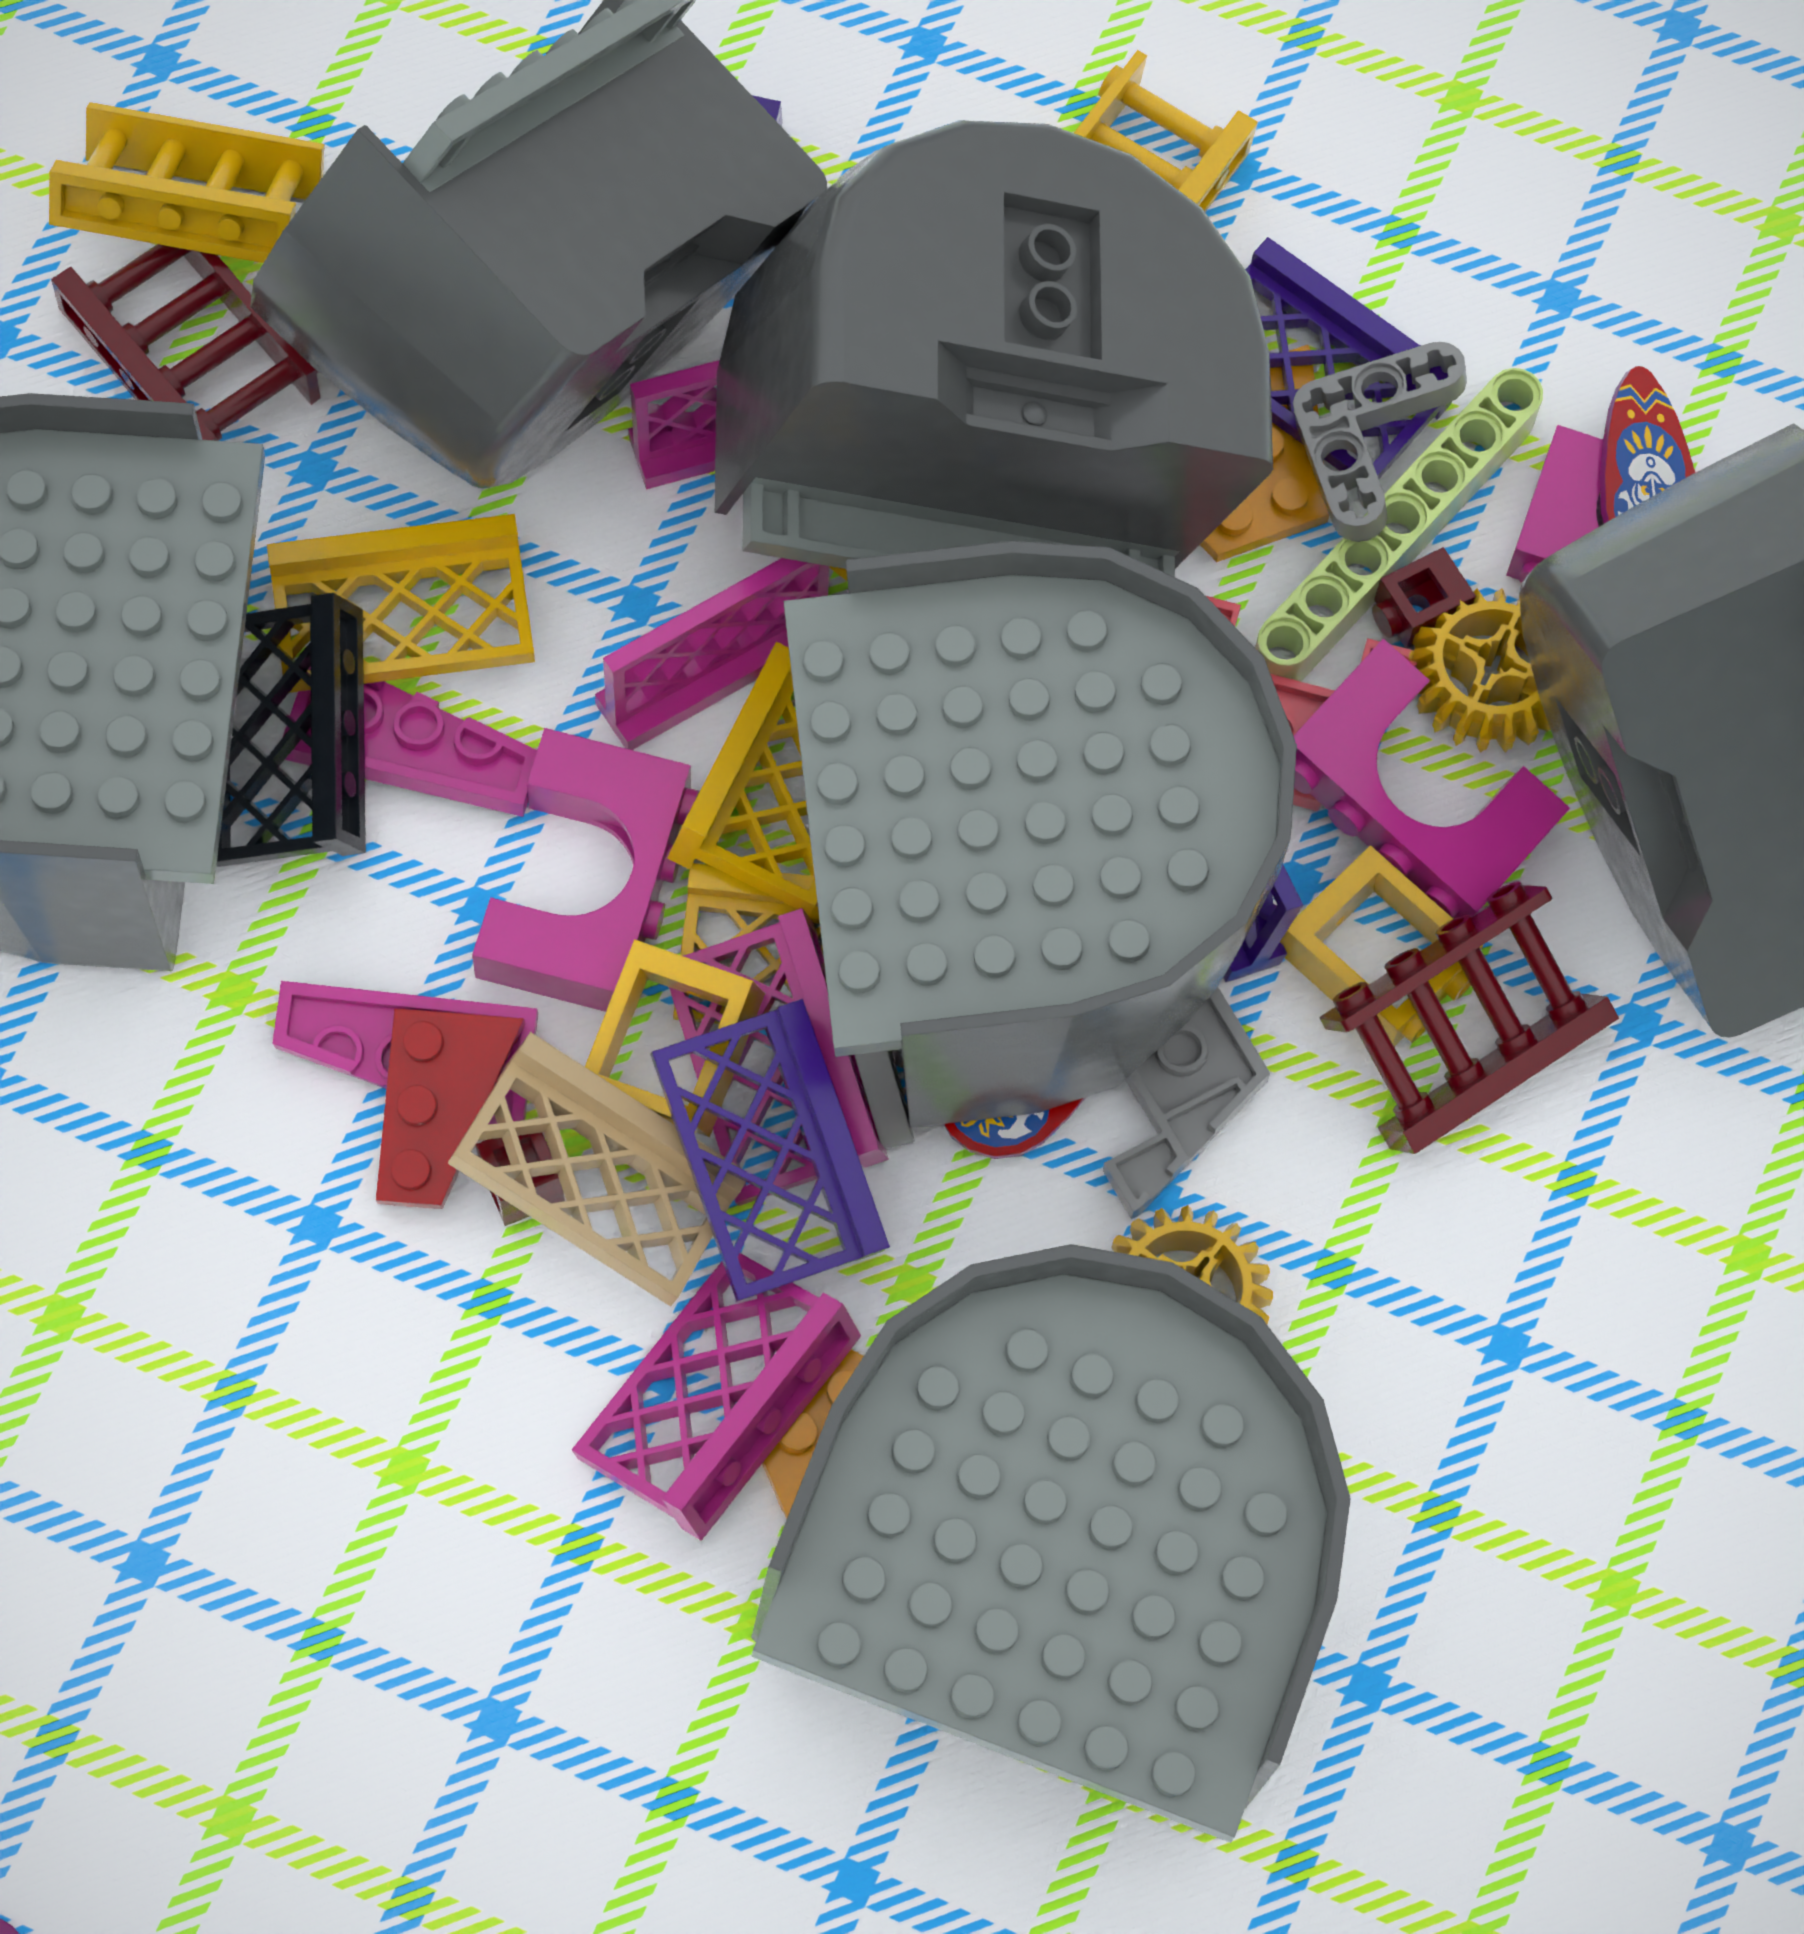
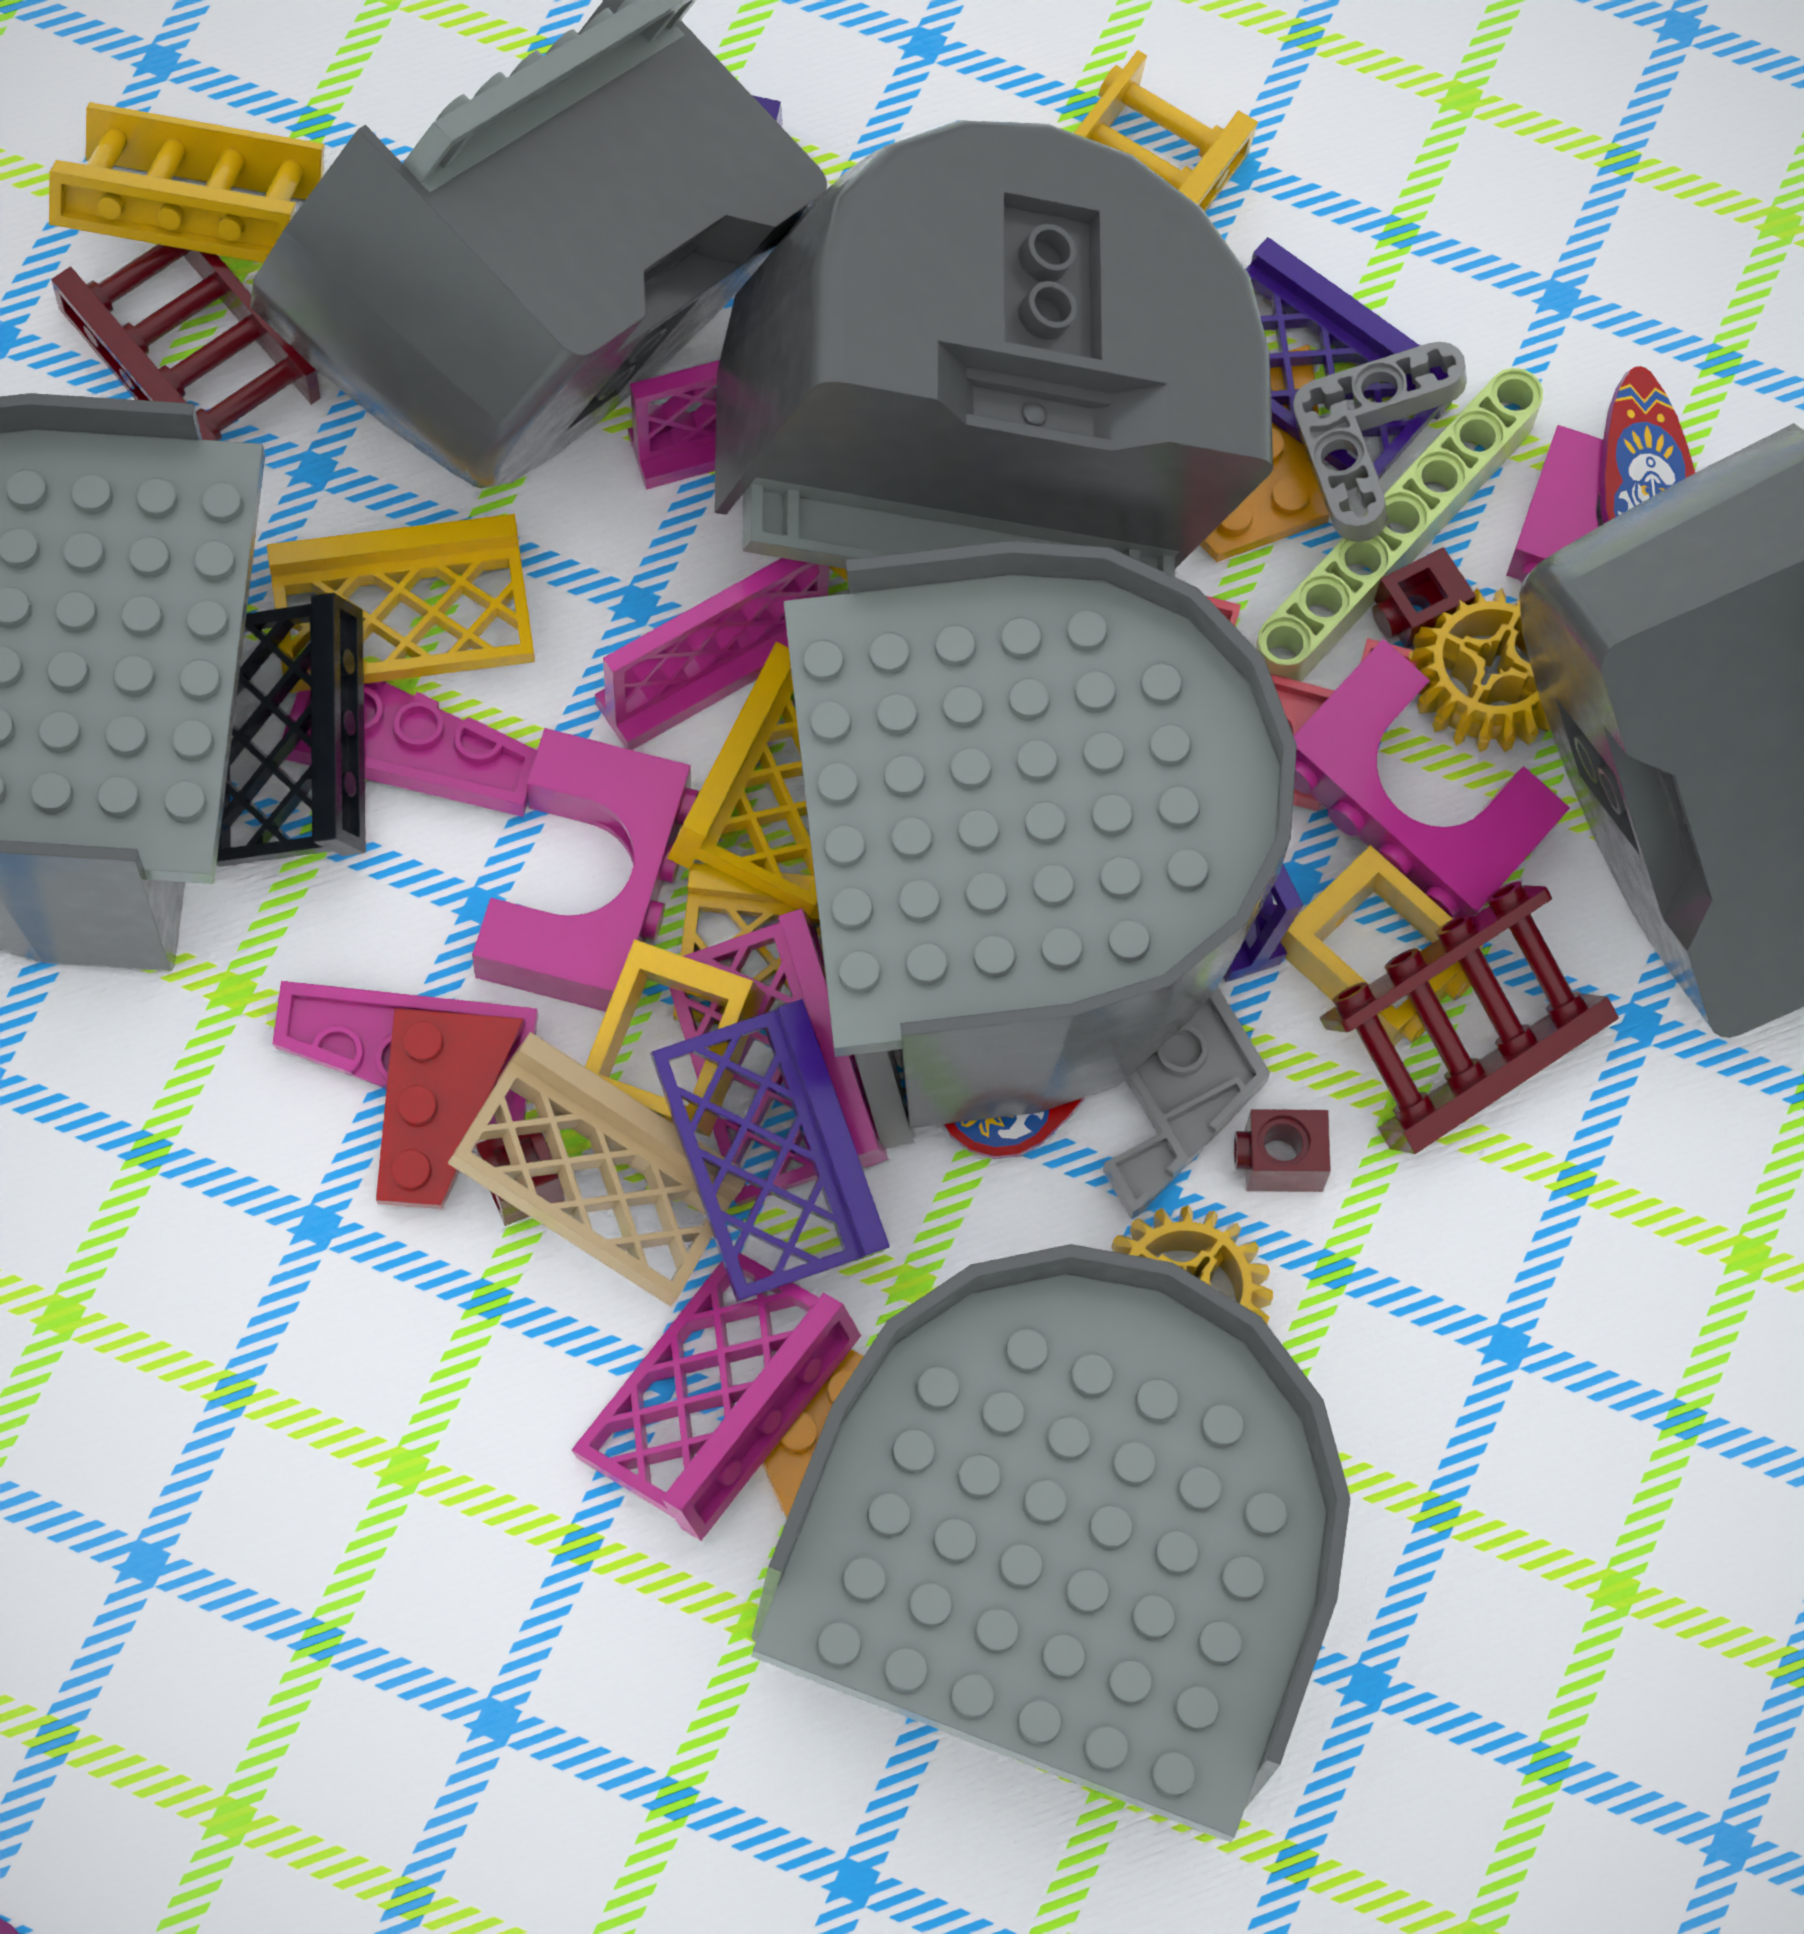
none -> dark red brick [1233,1109,1331,1192]

